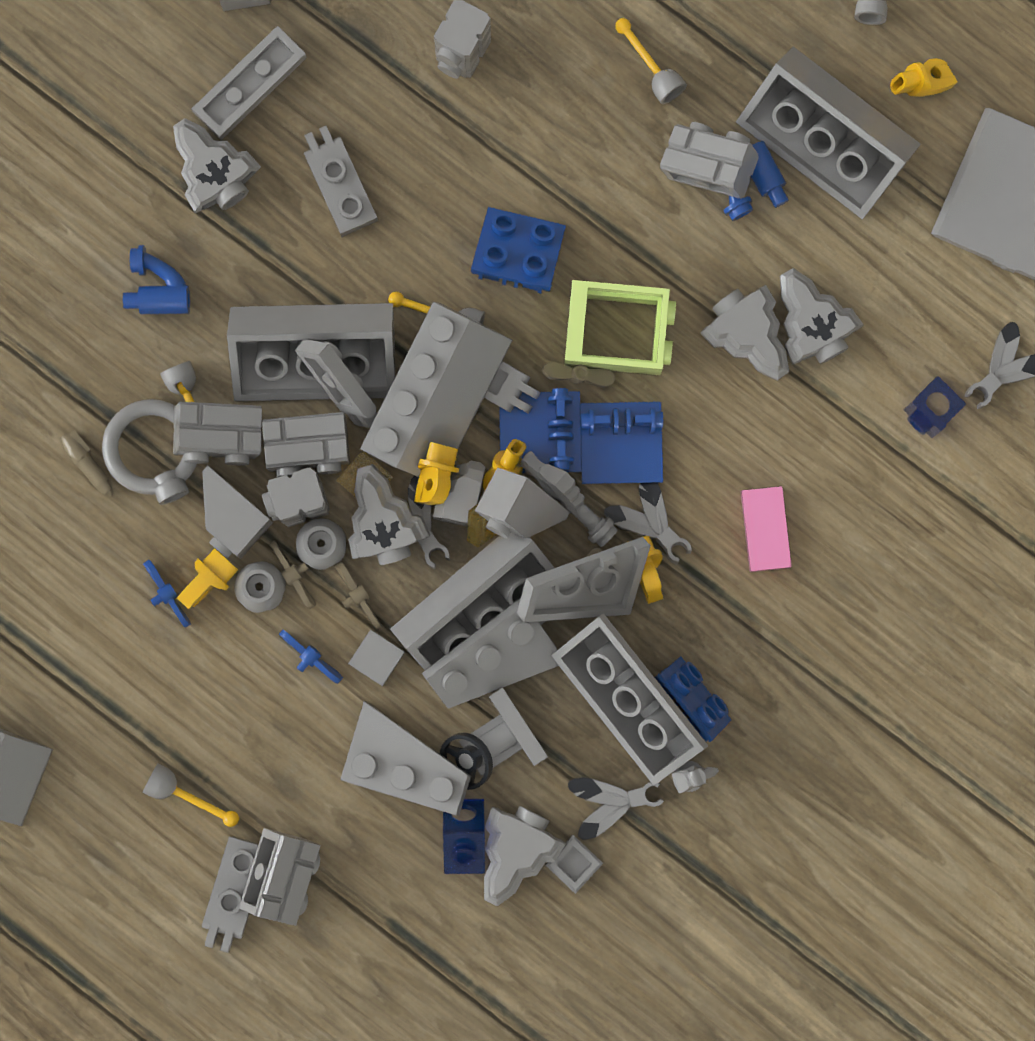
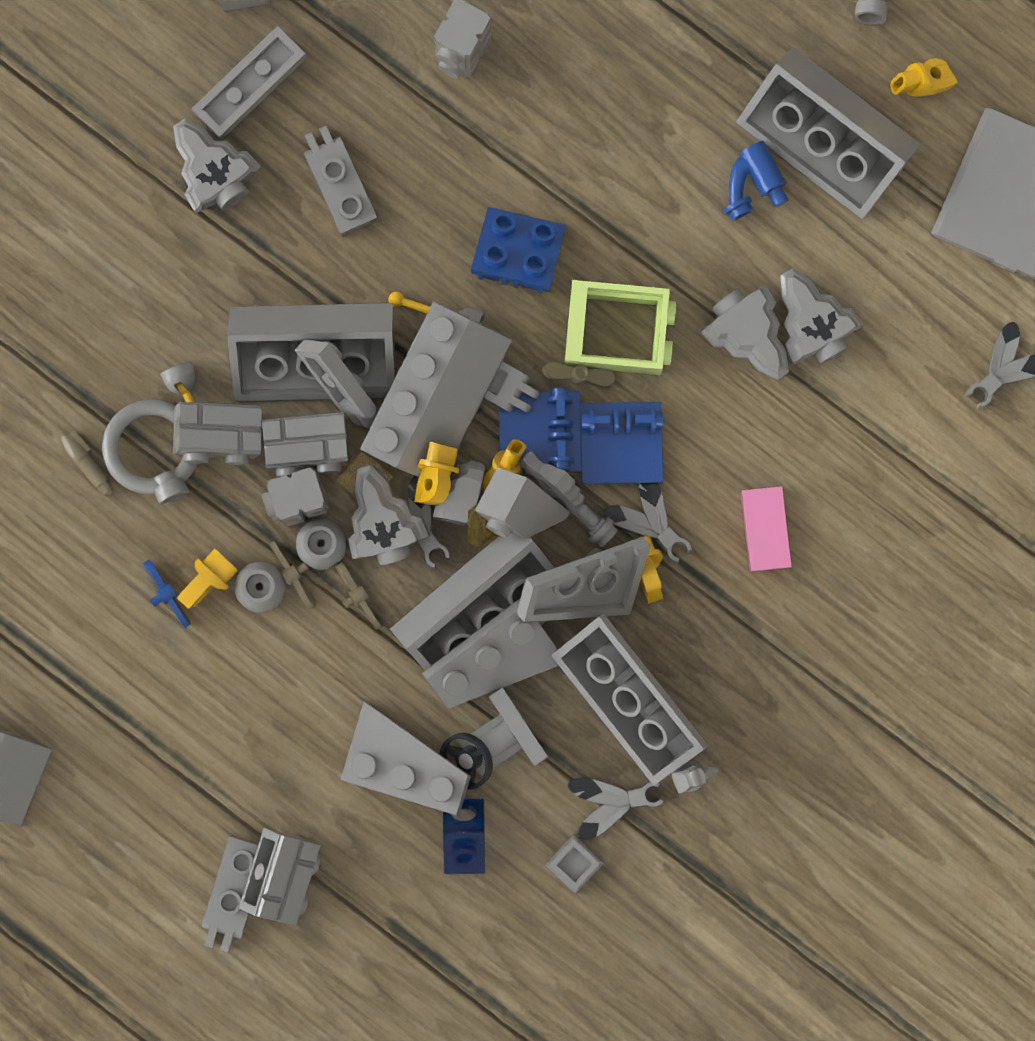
blue plant [123,245,190,315] -> none
hinge [142,763,239,827] -> none
light grey slope [202,465,273,559] -> none
blue piece [278,629,343,684] -> none
light grey tile [348,629,405,686] -> none
light grey rock [484,806,566,906] -> none
hinge [615,18,687,105] -> none
blue hinge [654,656,731,742] -> none
light grey brick [660,122,758,199] -> none
clear blue bracket [903,376,966,438] -> none

